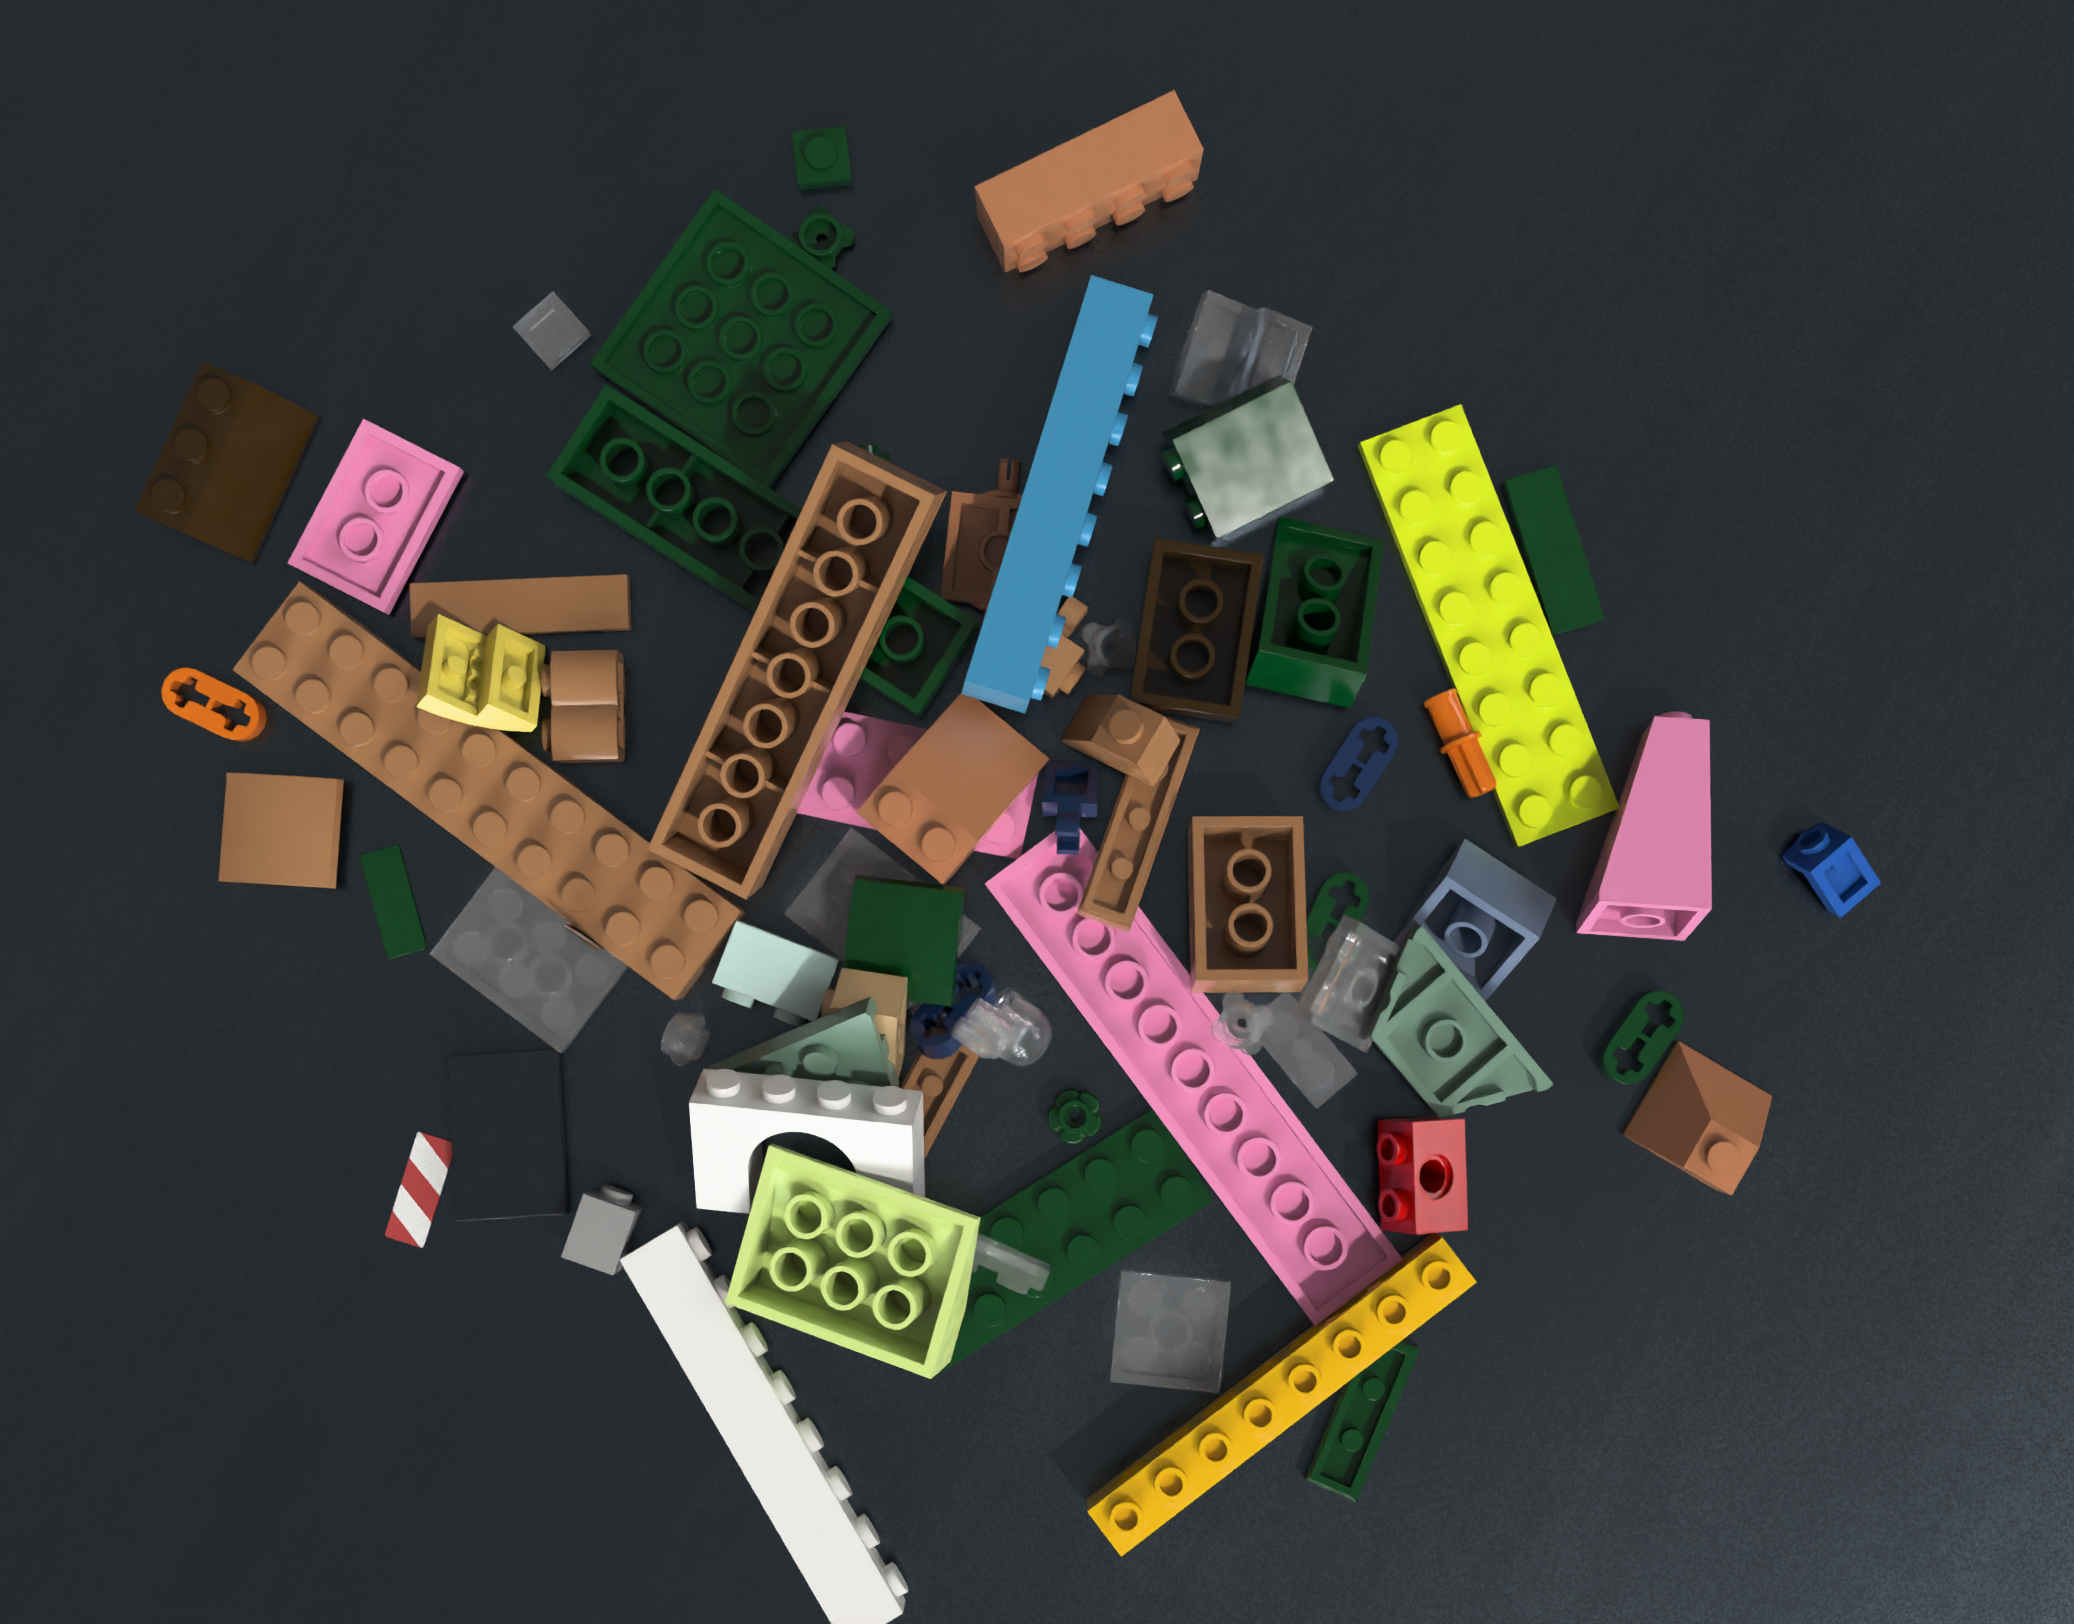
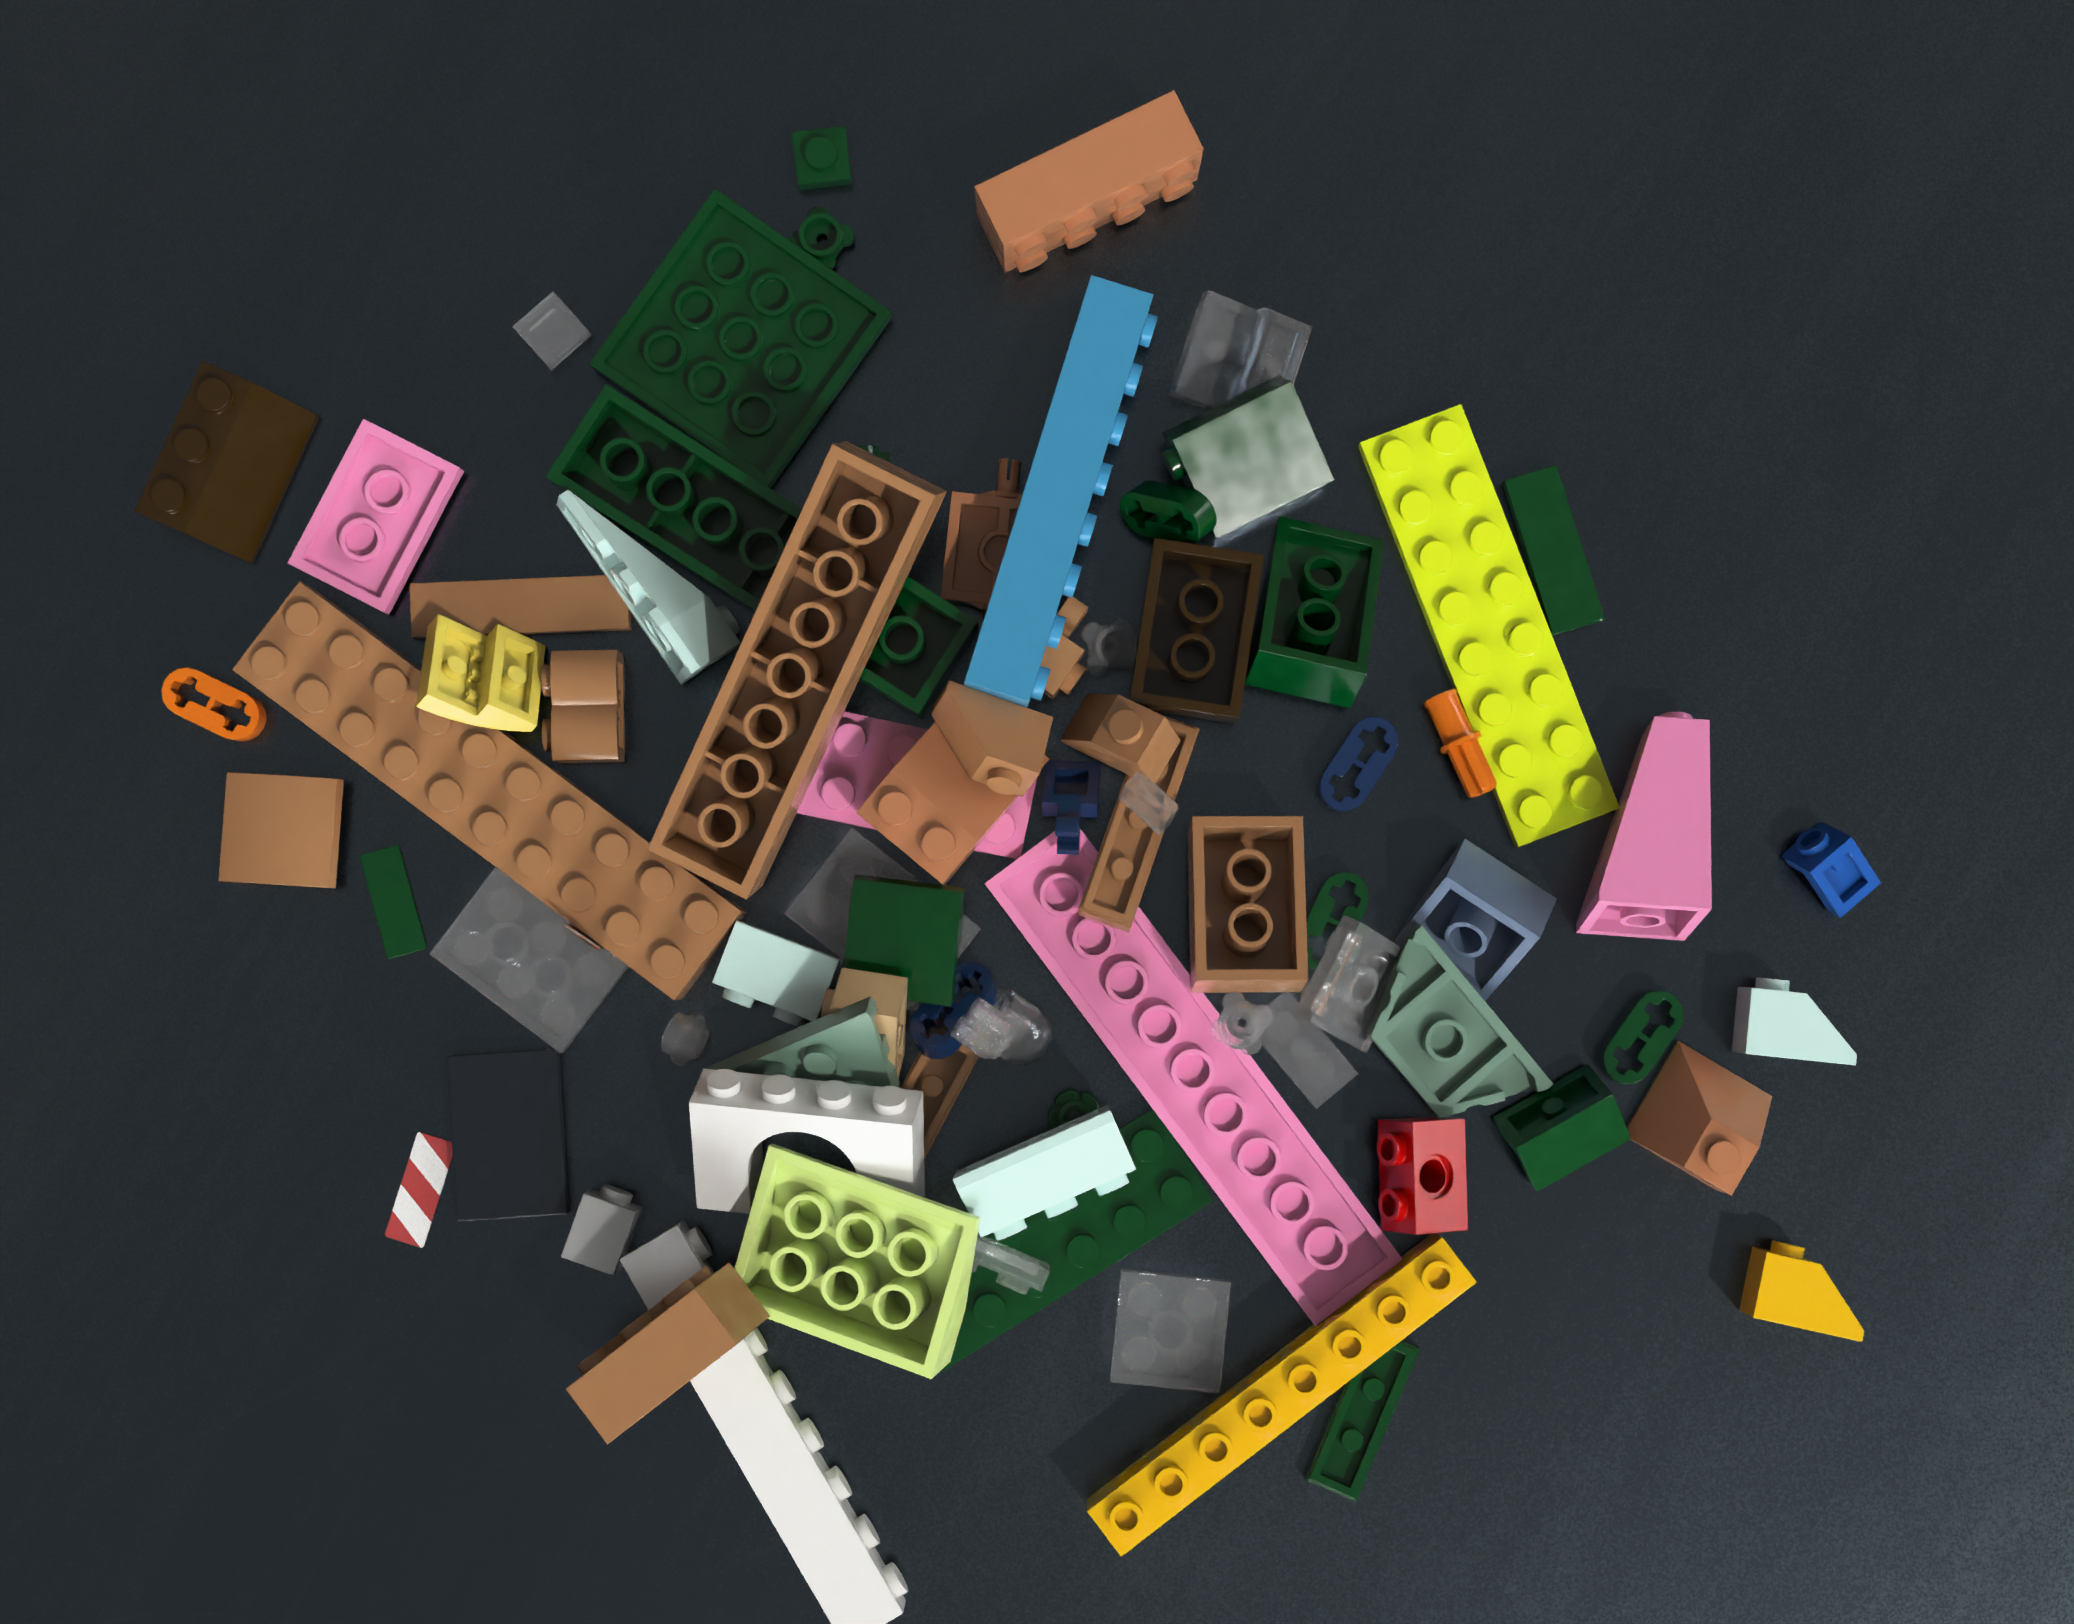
none -> light aqua wedge [556,490,741,685]
none -> medium nougat brick [566,1262,770,1445]
none -> medium nougat slope [931,680,1053,797]
none -> light aqua slope [953,1105,1136,1241]
none -> clear tile [1119,771,1179,836]
none -> dark green beam [1120,480,1217,544]
none -> dark green panel [1493,1064,1630,1191]
none -> light aqua slope [1732,977,1857,1065]
none -> yellow slope [1739,1240,1864,1342]

